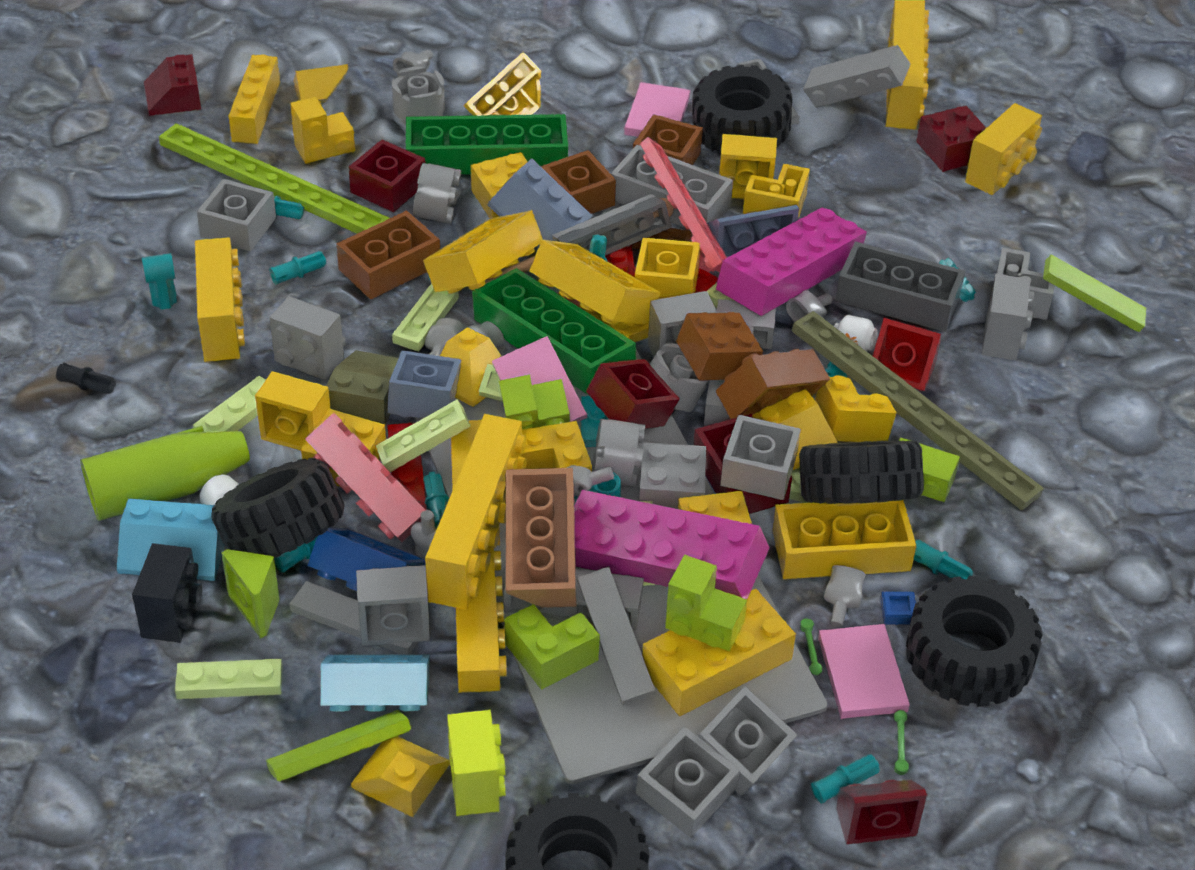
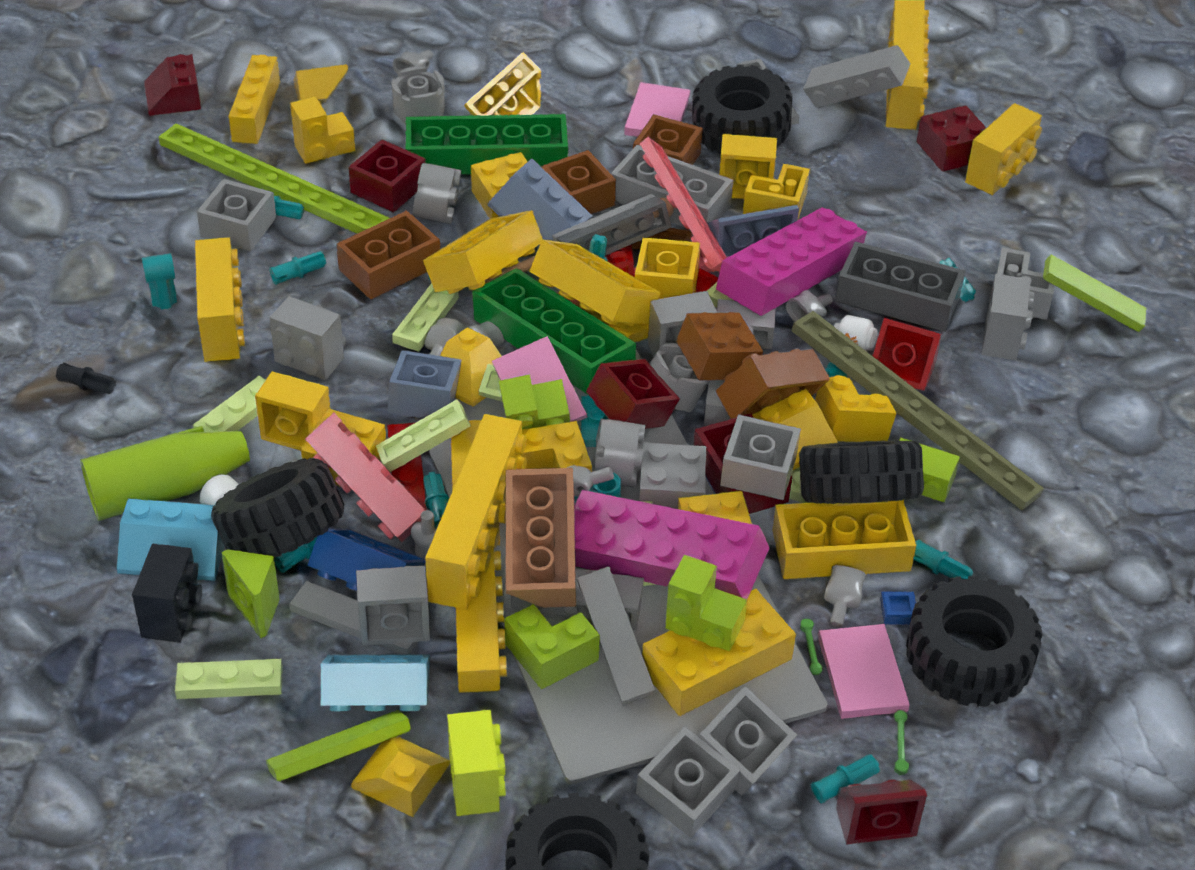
olive slope [326,350,398,425] -> none

